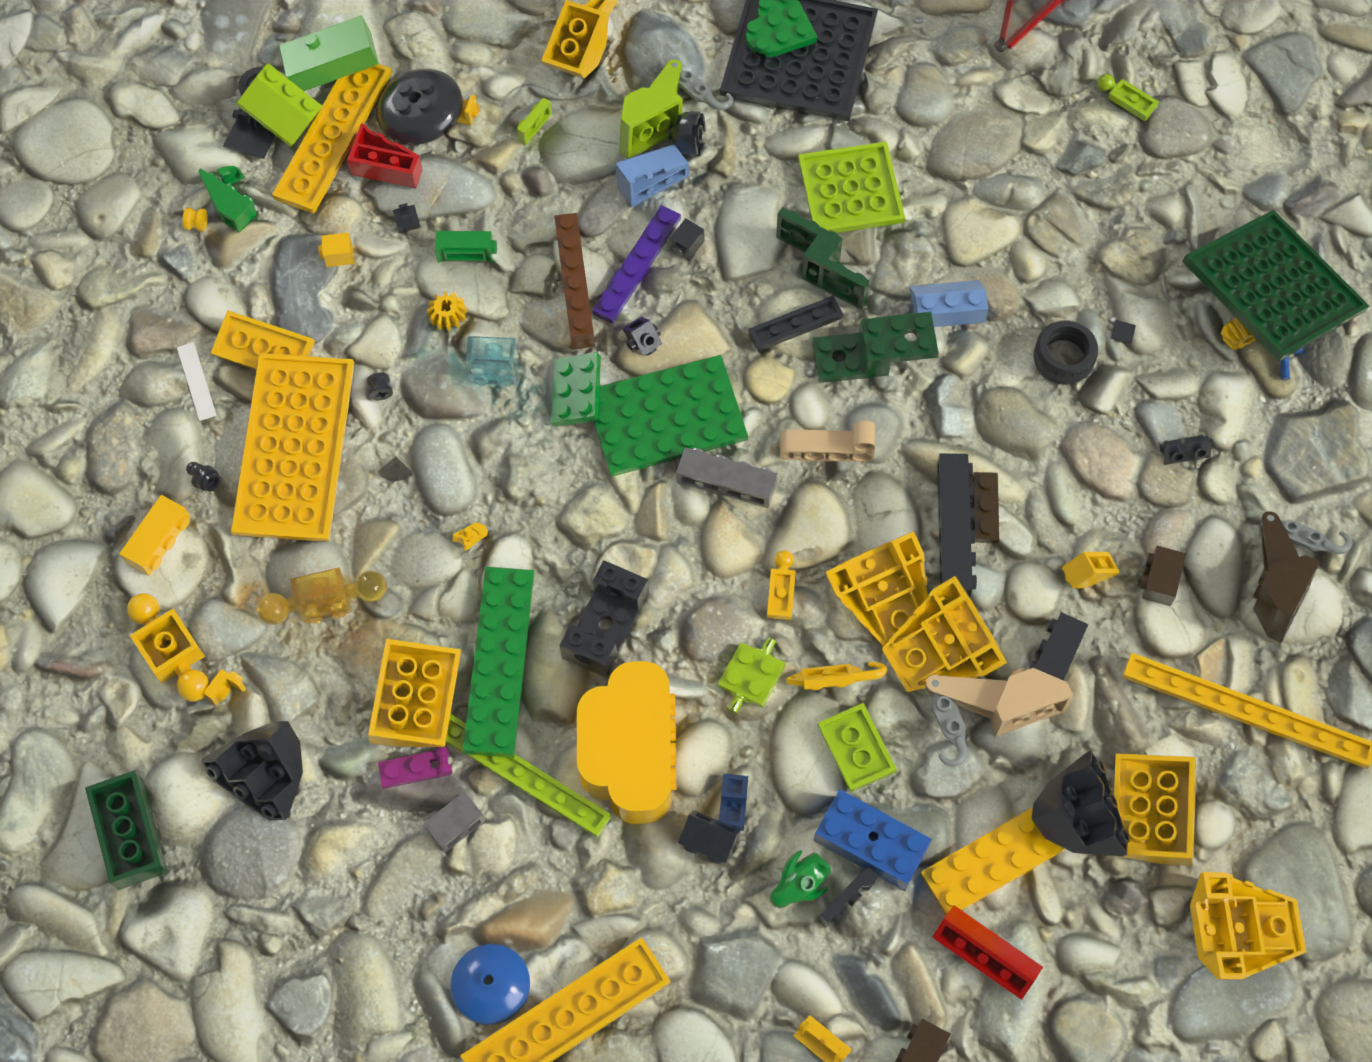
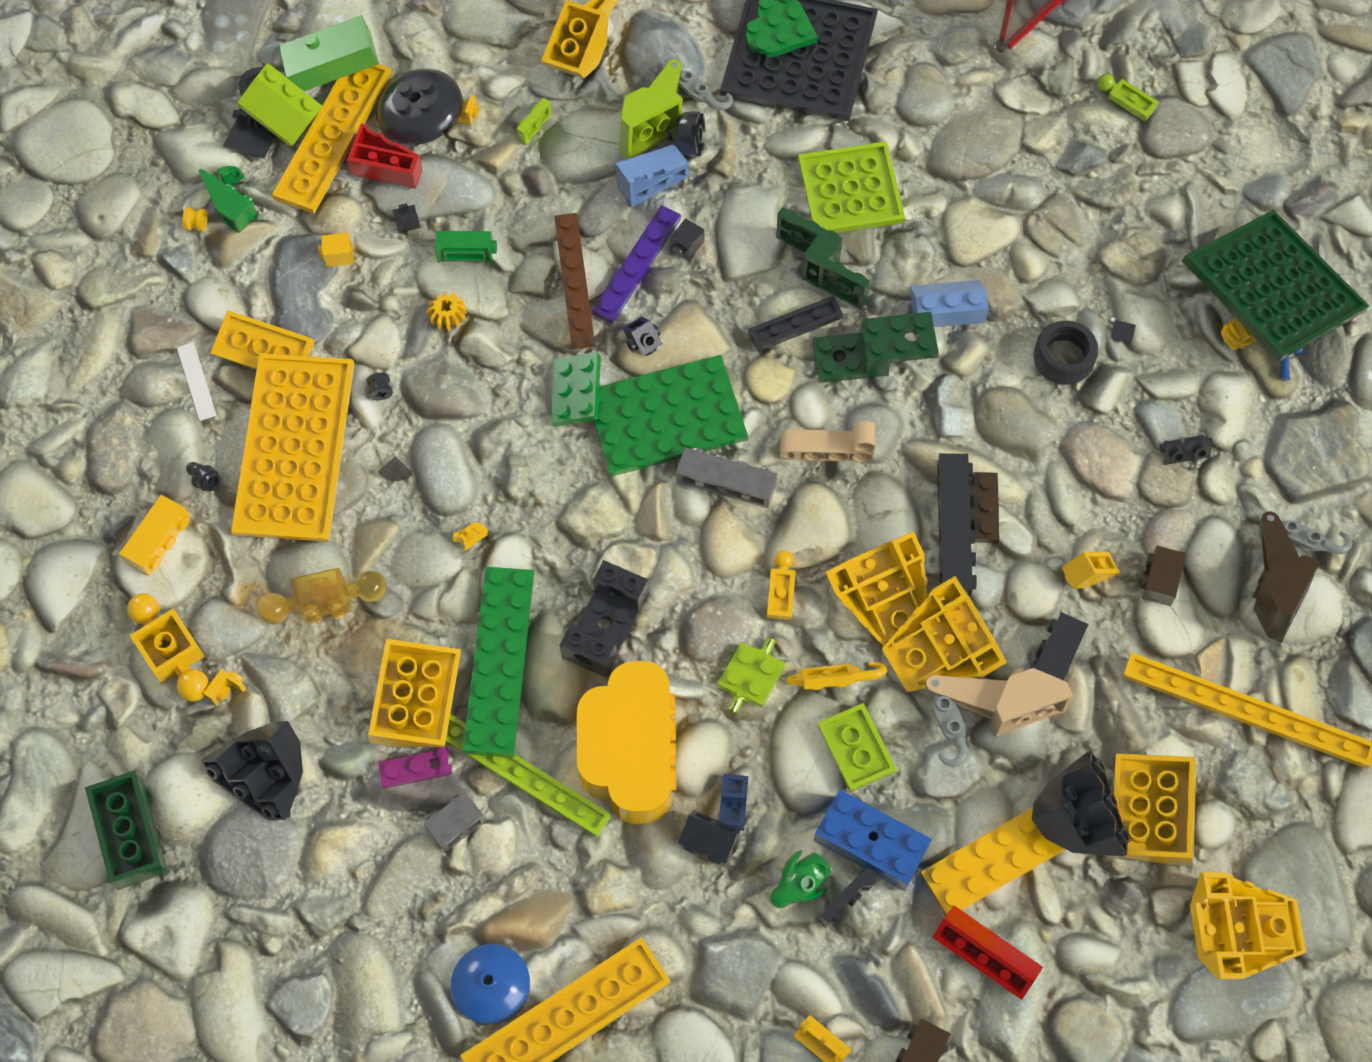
clear light blue brick [465,336,520,387] -> none

